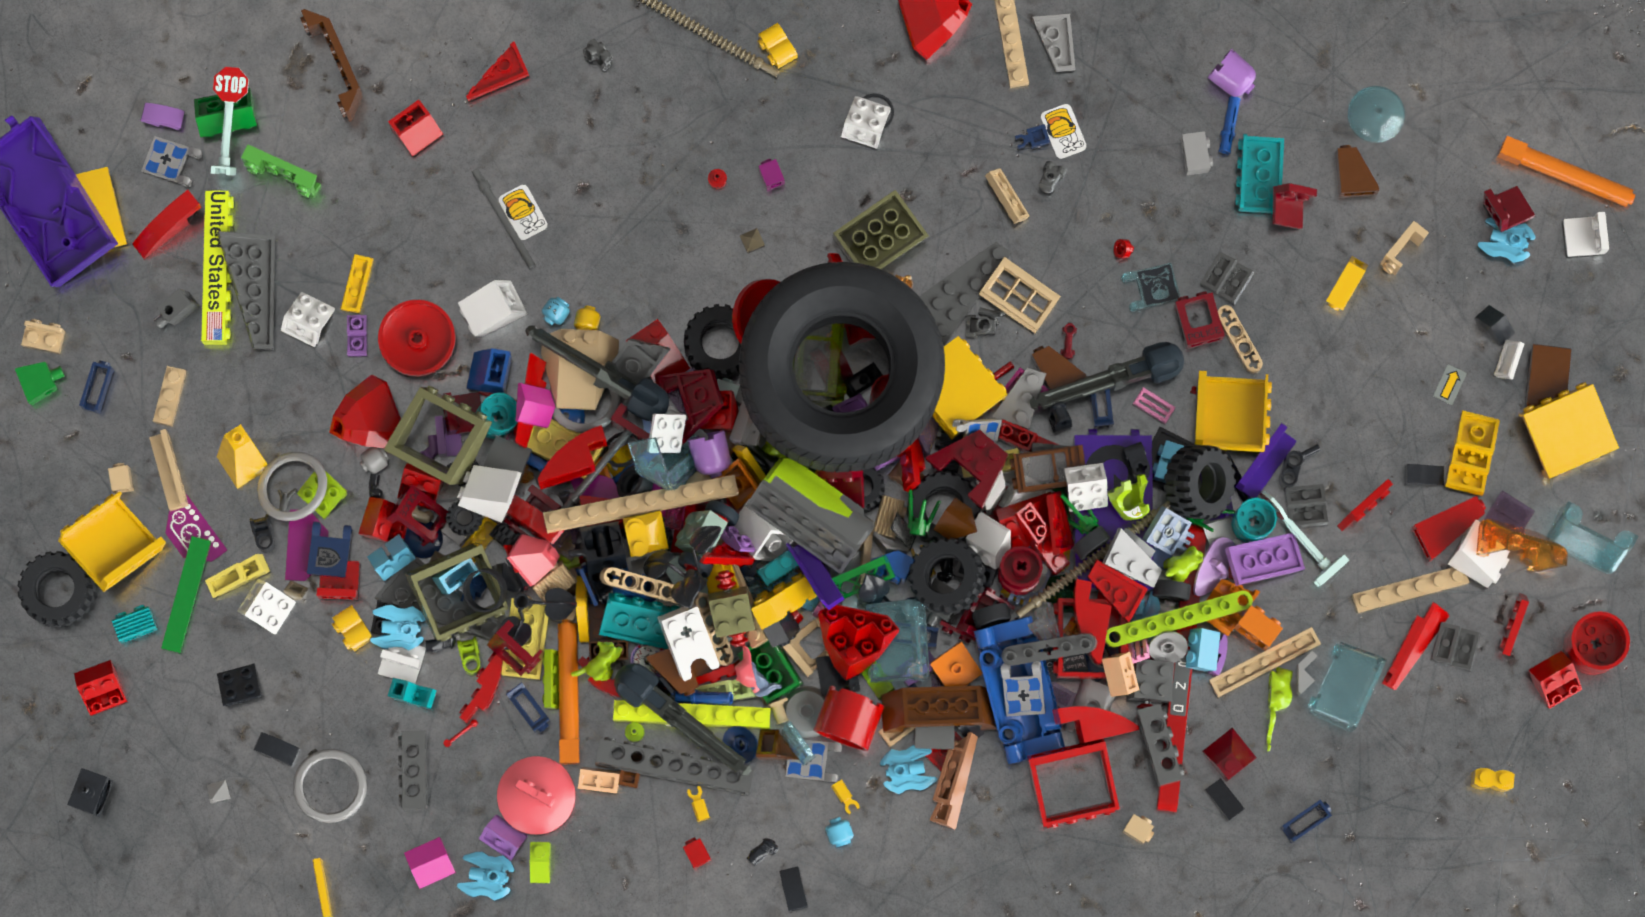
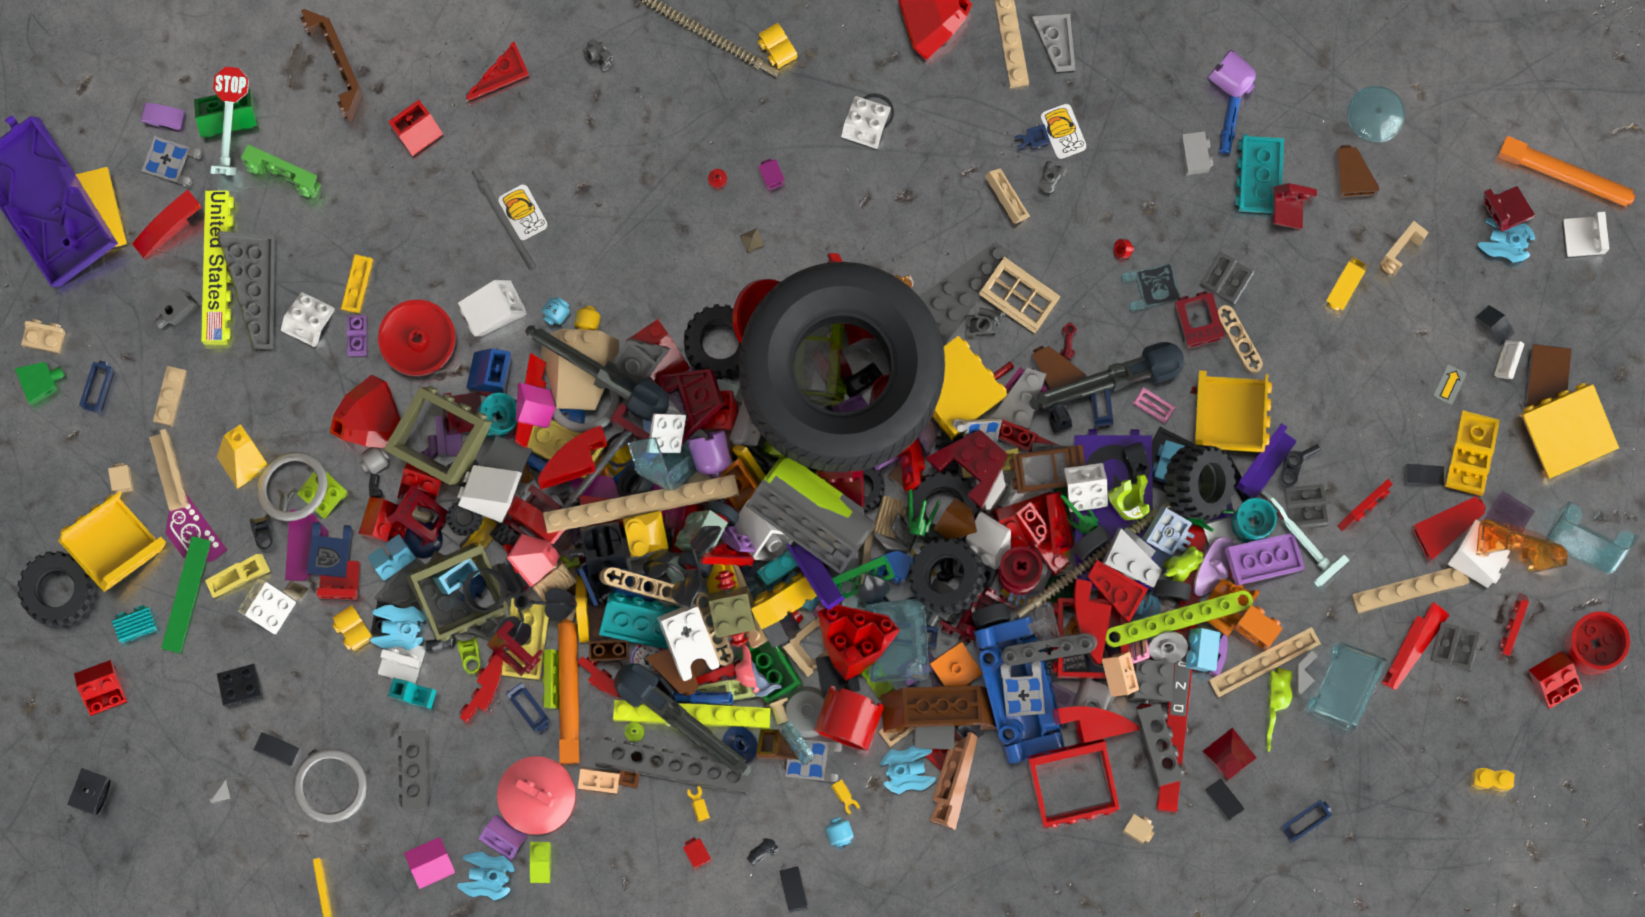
red hinge [443,719,478,747] -> none
lime animal [571,642,622,681] -> none
olive slope [832,190,929,269] -> none

